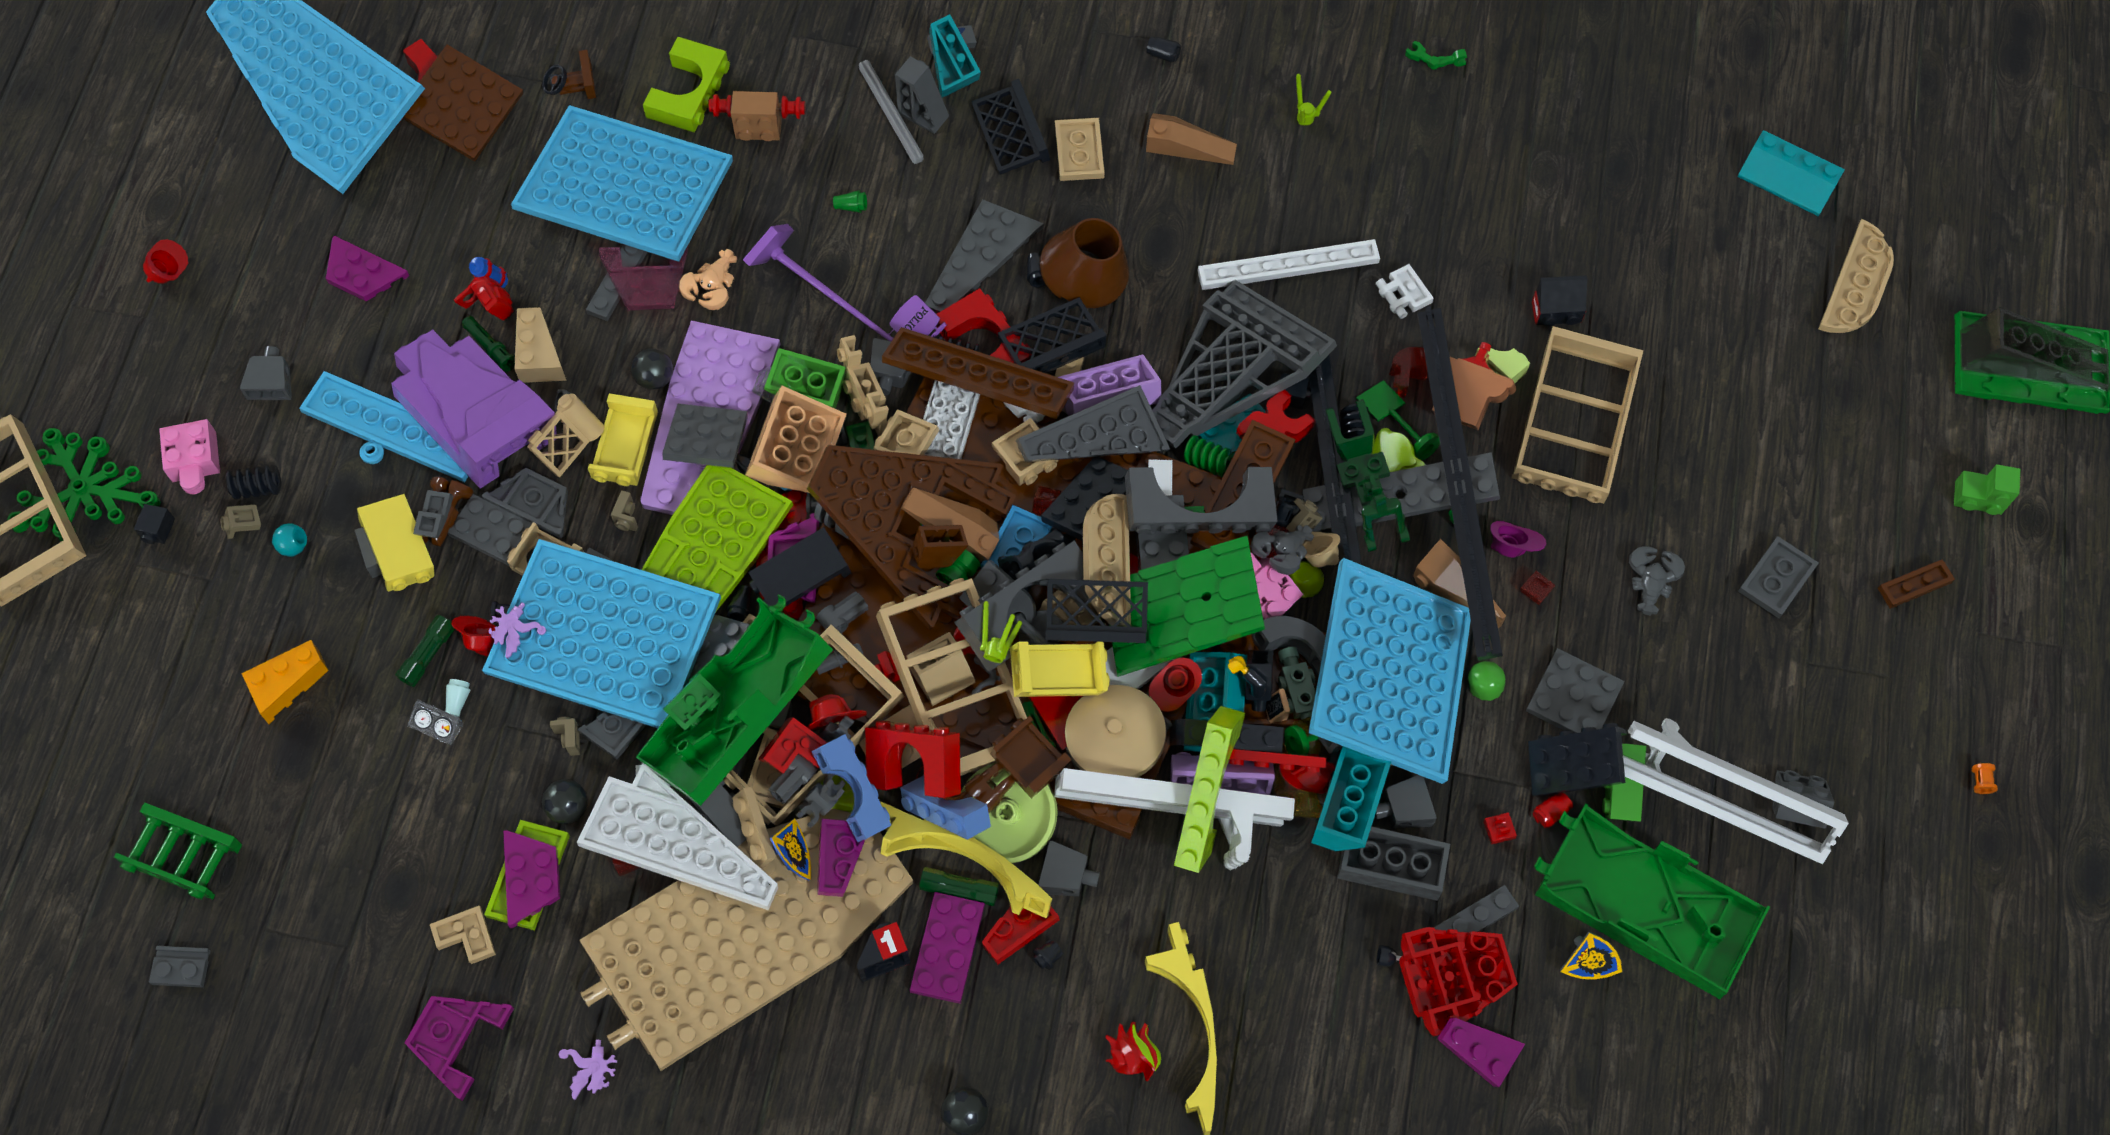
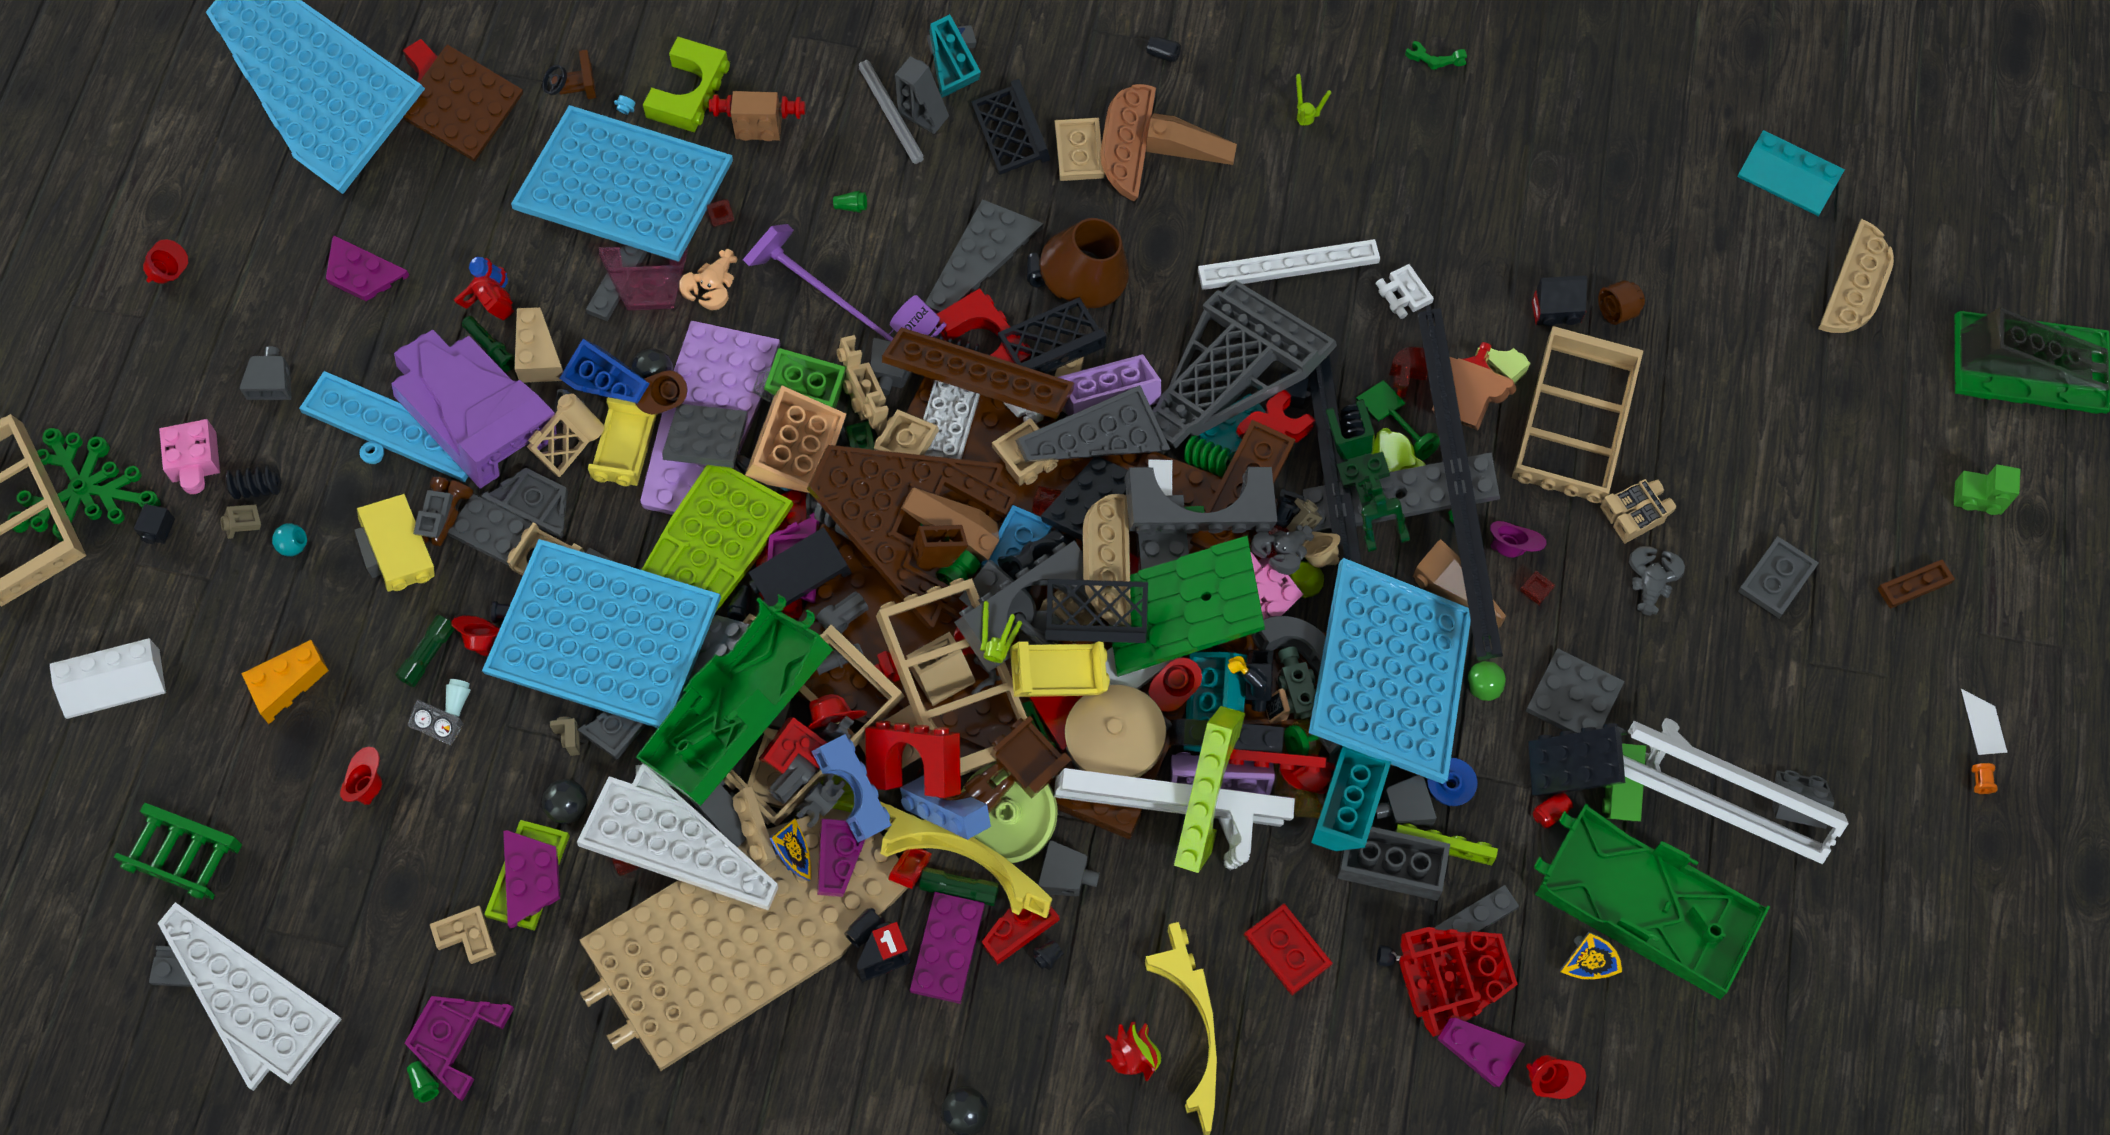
lavender piece [488,602,546,659] -> none
lavender piece [559,1040,617,1100] -> none
dark tan bracket [611,490,638,531] -> none
green bracket [663,673,721,730] -> none
red tile [1483,812,1517,845] -> none
none -> white slope [50,638,166,719]
none -> white wing [158,902,342,1091]
none -> red piece [340,747,382,805]
none -> green cone [406,1061,439,1103]
none -> blue wedge [559,339,650,404]
none -> medium azure plate [614,95,636,115]
none -> reddish brown piece [635,370,688,415]
none -> clear red slope [707,199,735,227]
none -> black piece [844,908,885,948]
none -> red tile [888,848,932,889]
none -> nougat plate [1100,84,1156,201]
none -> red tile [1244,903,1333,995]
none -> lime plate [1395,824,1498,866]
none -> blue dish [1427,758,1477,806]
none -> red piece [1526,1055,1586,1099]
none -> reddish brown piece [1598,280,1645,325]
none -> tan hips [1600,479,1676,544]
none -> white sticker [1961,689,2007,755]

